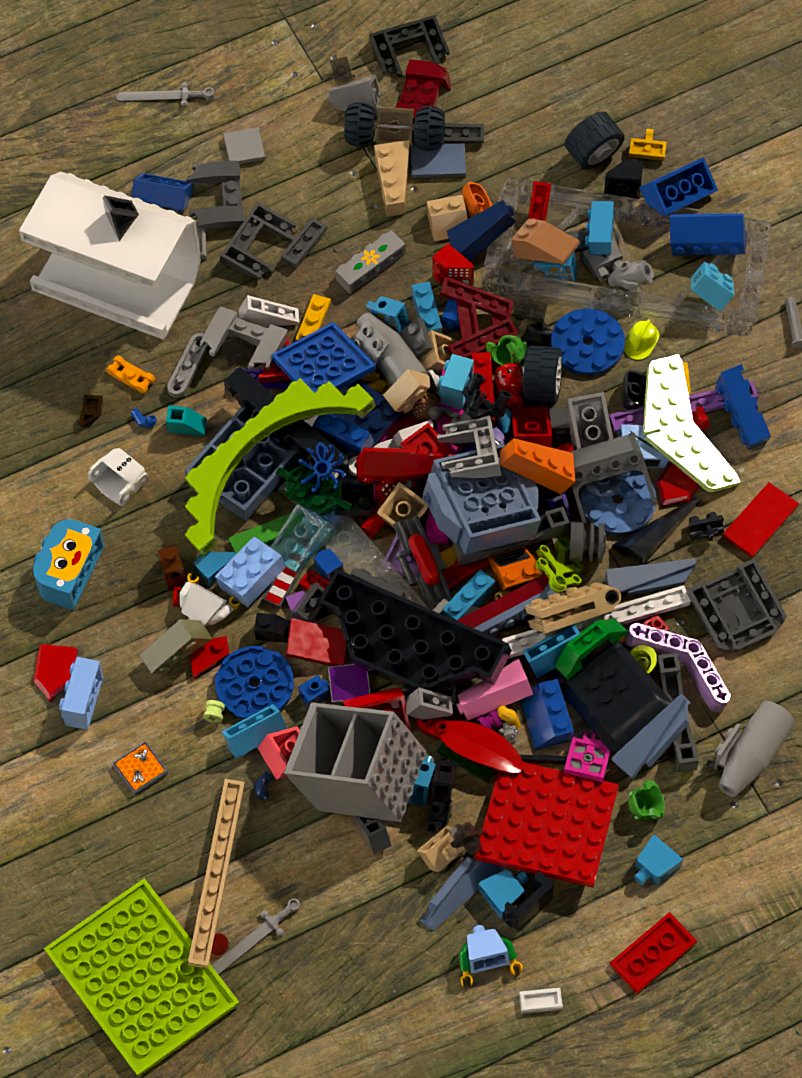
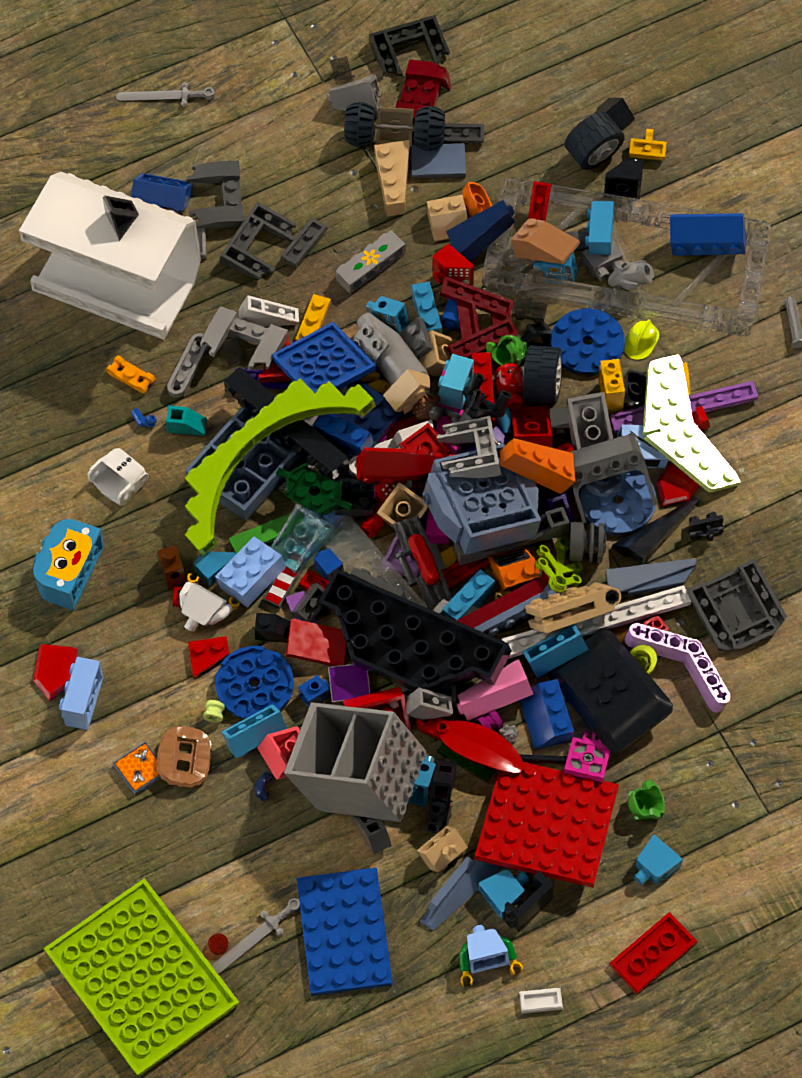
dark brown slope [79,395,103,427] -> none
olive wedge [140,619,212,675] -> none
tan plate [188,779,245,969] -> none
light grey tile [223,127,265,164] -> none
blue animal [299,442,346,492] -> none
white piece [427,370,440,394] -> none
clear smoke hips [449,822,484,854] -> none
yellow arm [497,706,521,730] -> none
green slope [555,619,628,680] -> none
sand blue wedge [611,694,690,779] -> none
blue slope [639,157,718,216] -> none
dark grey arch [656,653,699,773] -> none
medium azure brick [691,261,734,312] -> none
light grey piece [713,701,795,797] -> none
blue wedge [715,364,771,450] -> none
red tile [722,482,799,559] -> none
none -> medium nougat piece [157,726,212,788]
none -> blue plate [297,867,393,996]
none -> black slope [597,98,635,131]
none -> yellow window [598,359,625,414]

